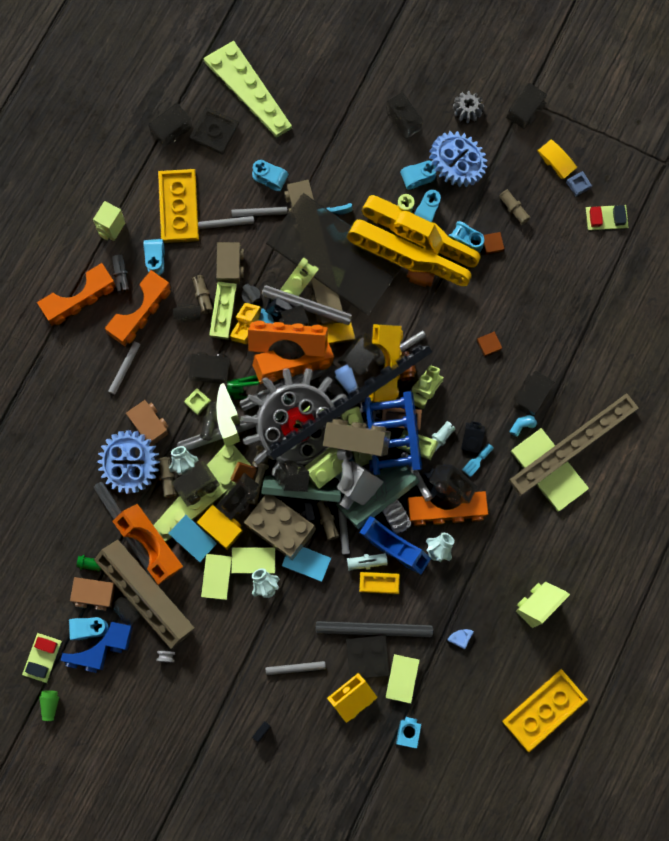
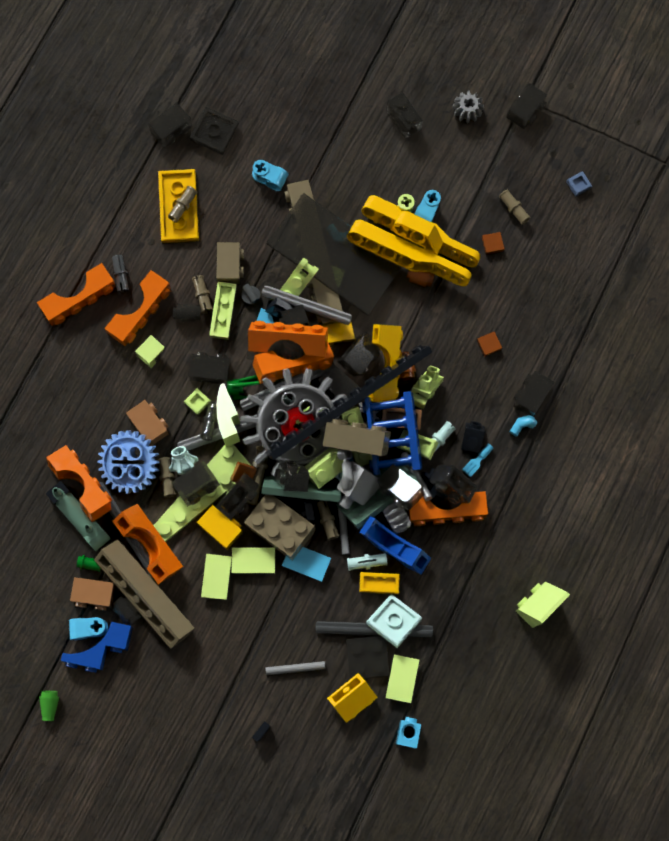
piece [22,633,62,683] -> none
yellowish green brick [93,201,125,241] -> none
light grey bar [108,341,140,395] -> none
medium azure piece [144,239,165,276] -> none
light grey bush [156,651,175,663] -> none
medium azure piece [168,514,217,562] -> none
light grey piece [198,216,254,229] -> none
yellowish green wing [203,41,292,138] -> none
yellow slope [229,303,261,344] -> none
light grey piece [232,207,287,217] -> none
light aqua rock [252,568,280,598] -> none
medium azure piece [317,203,352,217] -> none
light blue cone [334,364,358,394] -> none
light grey piece [375,330,426,367] -> none
medium azure piece [400,160,437,190] -> none
light aqua rock [426,533,454,562] -> none
light blue gear [429,131,487,187] -> none
light blue tile [447,629,474,649] -> none
medium azure piece [448,221,484,253] -> none
yellow tile [502,669,588,753] -> none
dark tan plate [509,393,638,496] -> none
yellowish green tile [510,428,589,512] -> none
yellow slope [537,139,577,179] -> none
piece [586,205,629,230] -> none
none -> orange arch [46,445,112,522]
none -> sand green piece [46,481,111,551]
none -> yellowish green panel [135,335,164,368]
none -> dark tan pin [168,186,198,223]
none -> light aqua tile [366,594,422,648]
none -> clear smoke brick [377,464,425,511]

